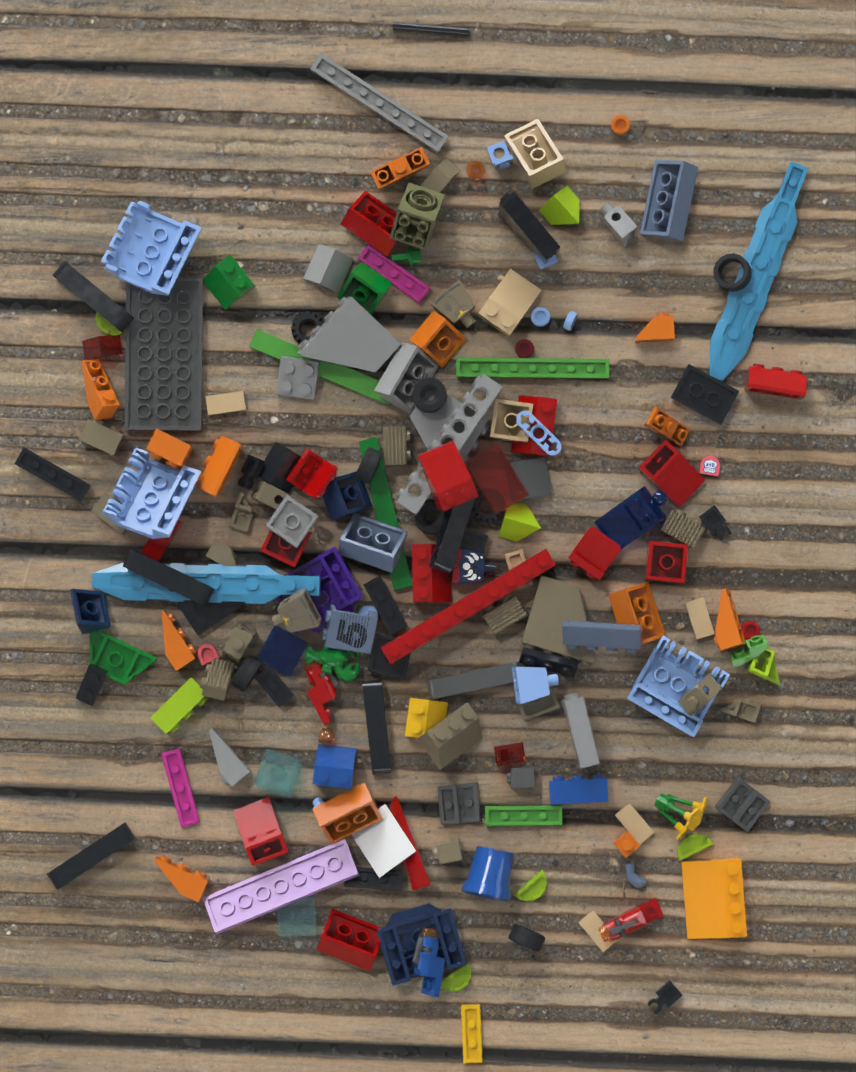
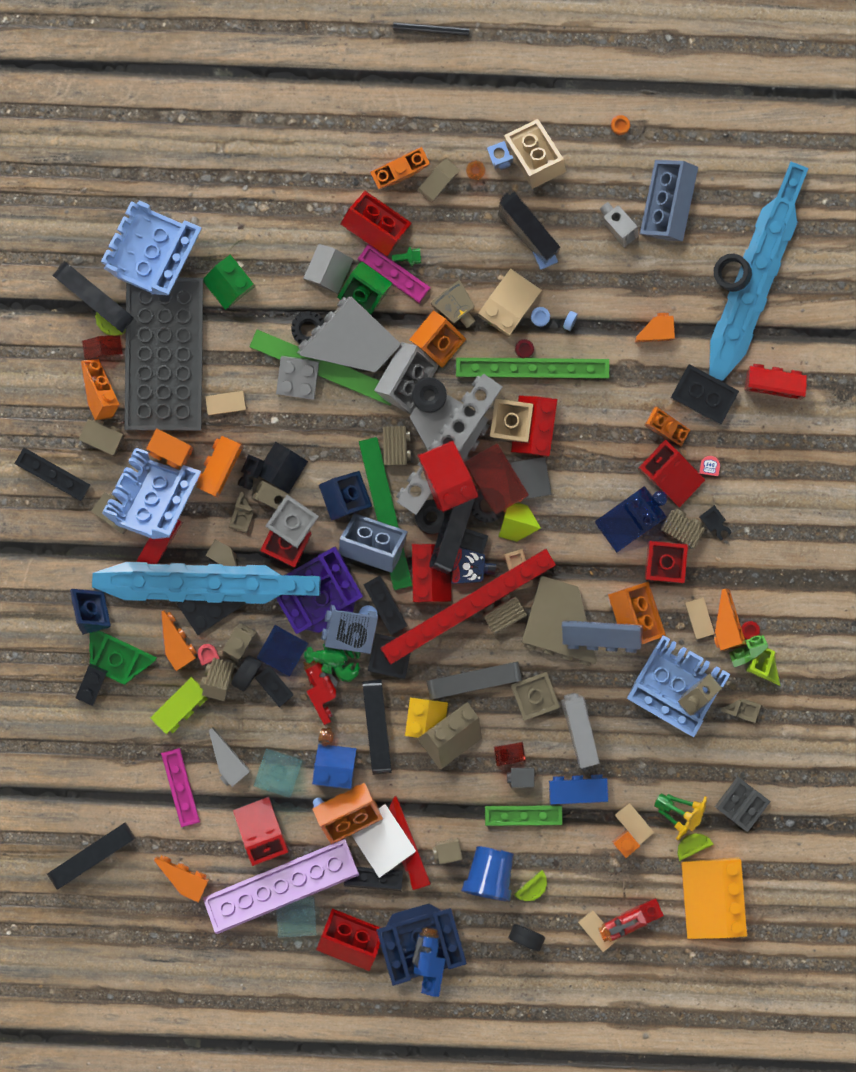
black beam [123,549,214,606] -> none
dark tan torso [272,587,322,632] -> none
red bracket [286,448,338,499] -> none
light grey plate [311,53,449,153] -> none
black tyre [355,447,383,484] -> none
olive brick [390,183,445,250] -> none
dark grey slope [437,782,482,825] -> none
lime tile [441,962,471,992] -> none
yellow tile [461,1004,483,1064] -> none
light blue torso [512,667,559,704] -> none
light blue beam [516,411,561,456] -> none
black plate [519,647,579,677] -> none
lime slope [539,186,580,225] -> none
red bracket [568,526,621,580] -> none
sand blue arm [625,863,647,889] -> none
black plate [647,980,683,1014] -> none

